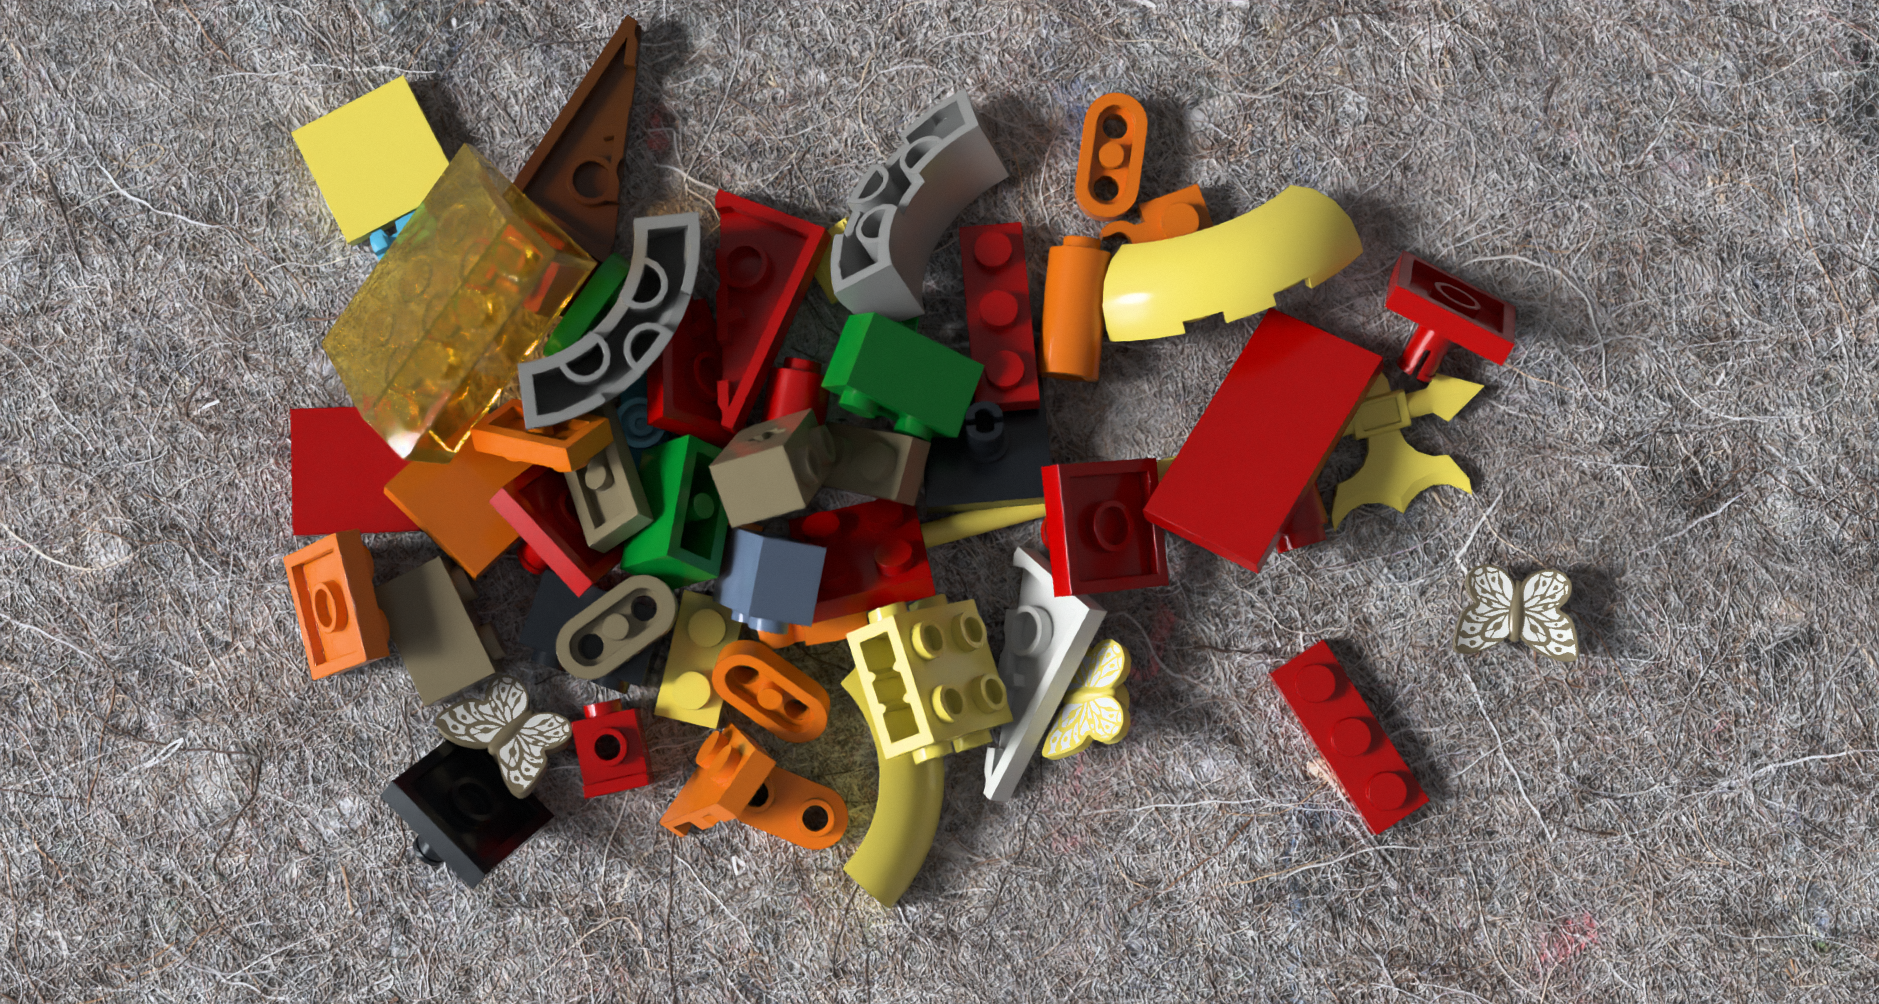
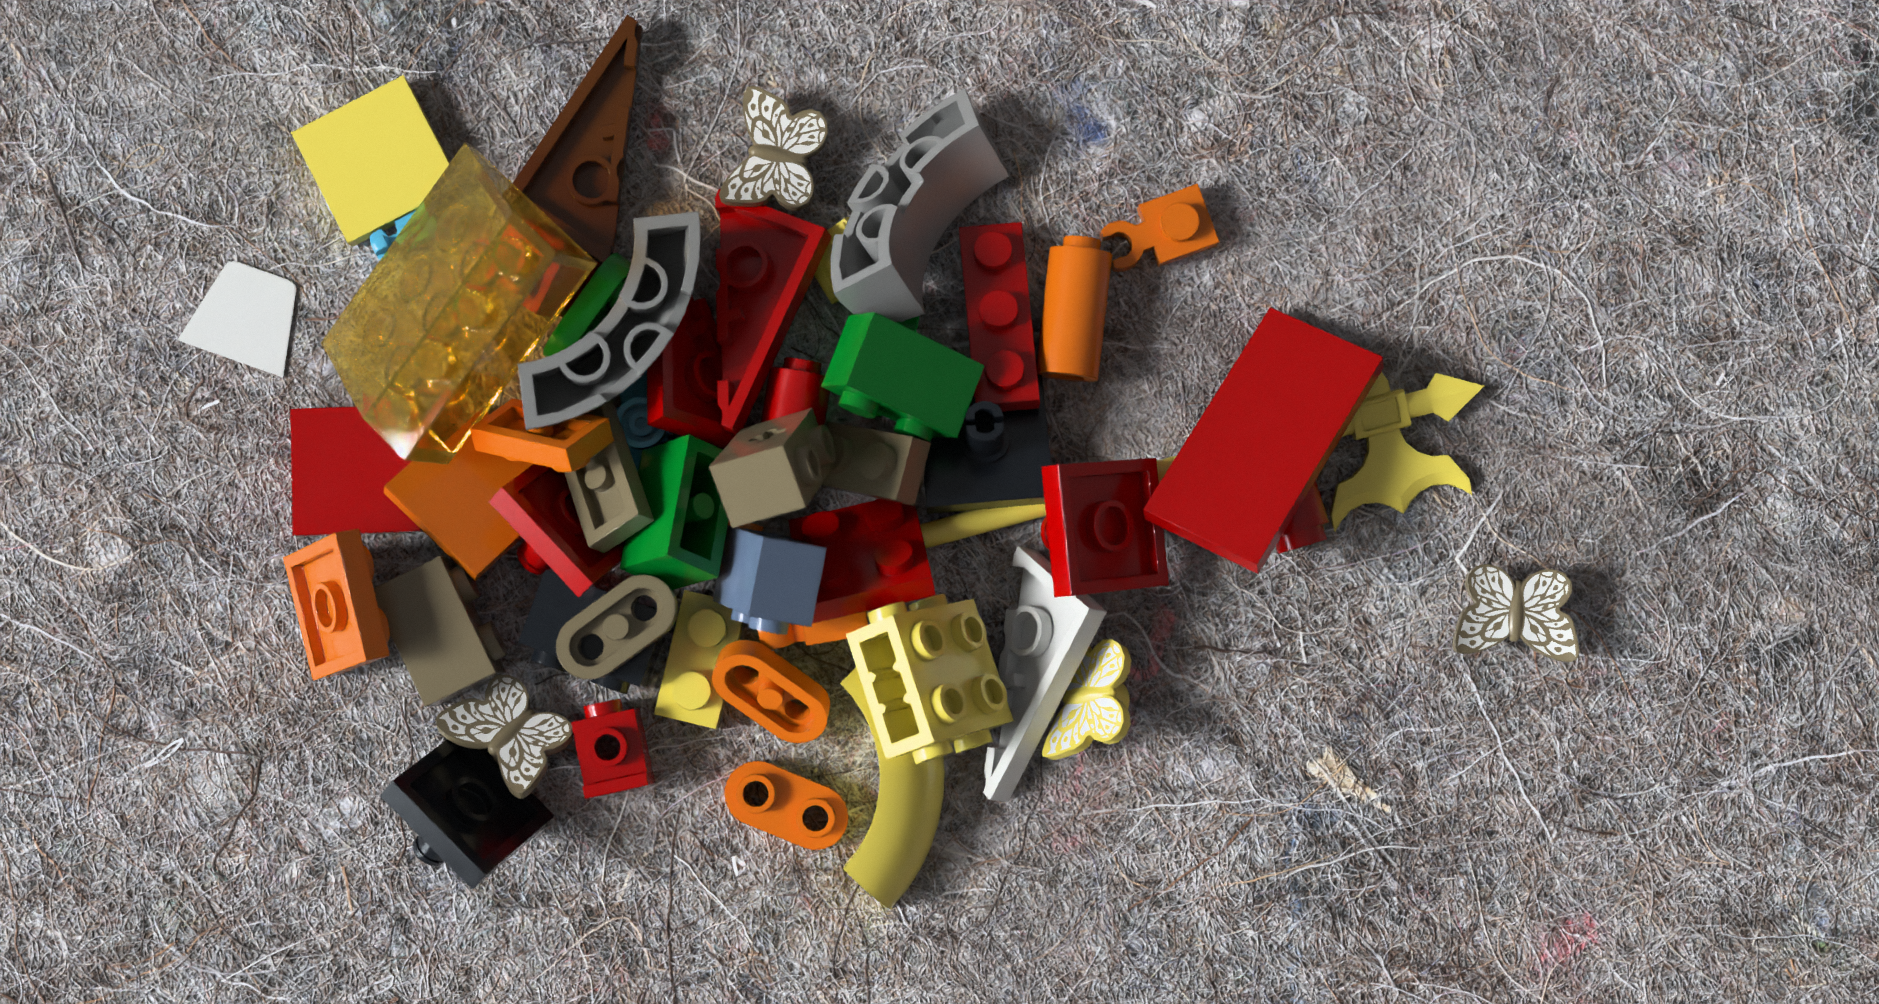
orange wing [659,721,777,837] -> none
orange plate [1074,93,1148,222] -> none
light yellow brick [1103,185,1363,342] -> none
red plate [1267,639,1430,836] -> none
red tile [1384,250,1516,382] -> none
none -> white sticker [177,261,296,378]
none -> dark tan animal [719,86,829,211]

